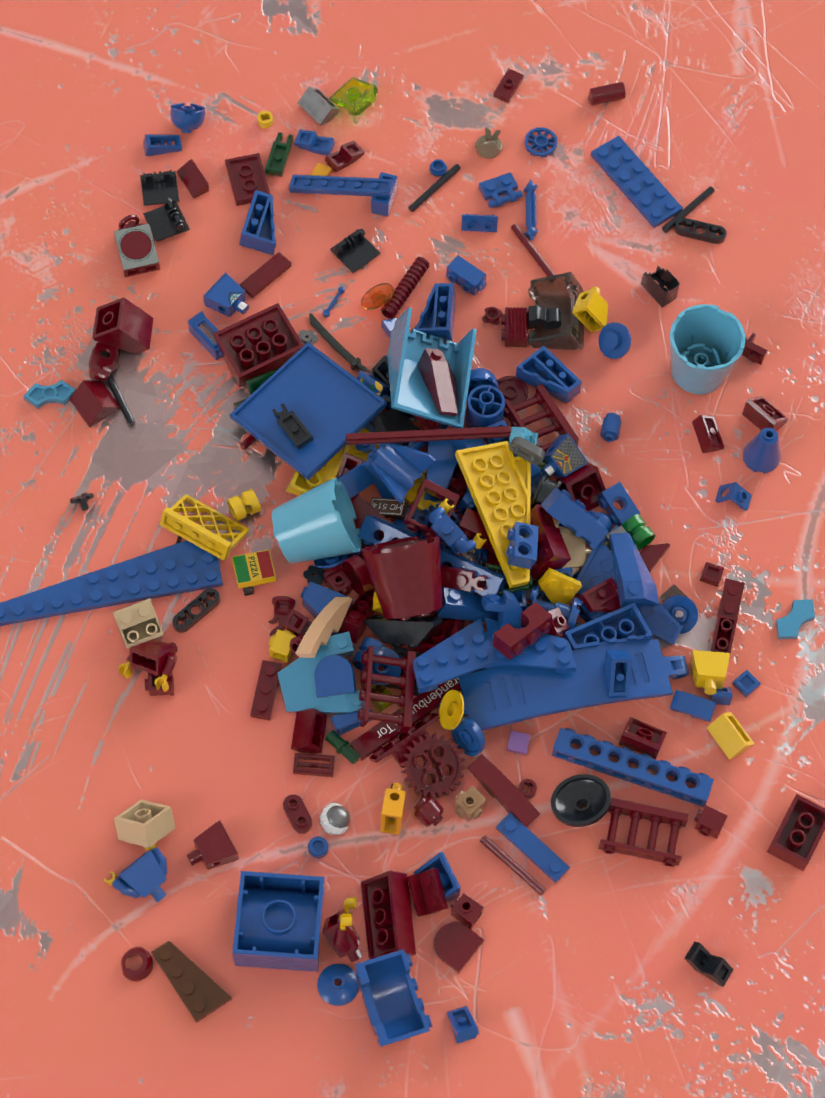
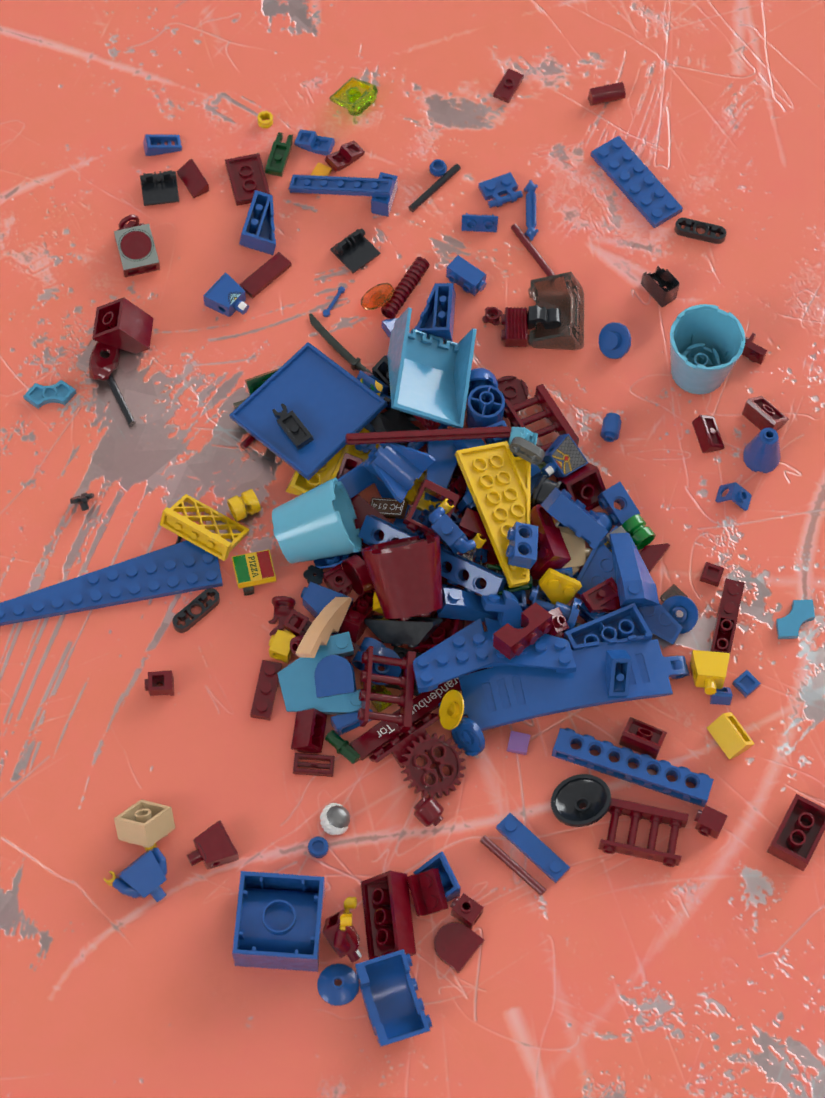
dark red slope [70,380,121,427] -> none
tan slope [112,598,164,649] -> none
dark red torso [118,639,178,692] -> none
dark red piece [121,947,153,981] -> none
black hinge [143,198,190,242] -> none
reddish brown wing [152,941,232,1023] -> none
blue cylinder [170,103,205,133] -> none
blue window [188,311,223,361] -> none
dark red slope [213,303,304,388] -> none
dark red plate [283,794,312,834] -> none
flat silver brick [298,86,340,125] -> none
flat silver plant [299,330,318,346] -> none
light orange torso [380,783,406,835] -> none
wedge [417,348,458,416] -> none
dark red plate [441,565,488,592] -> none
blue slope [447,1006,479,1043] -> none
medium nougat brick [454,786,487,822] -> none
dark red slope [467,754,540,827] -> none
dark tan piece [475,127,502,158] -> none
blue wedge [516,346,582,403] -> none
dark red bush [518,779,537,799] -> none
blue wheel [525,127,558,158] -> none
yellow torso [572,287,608,333] -> none
black bar [662,186,715,233] -> none
blue slope [670,690,716,722] -> none
black slope [684,941,734,987] -> none

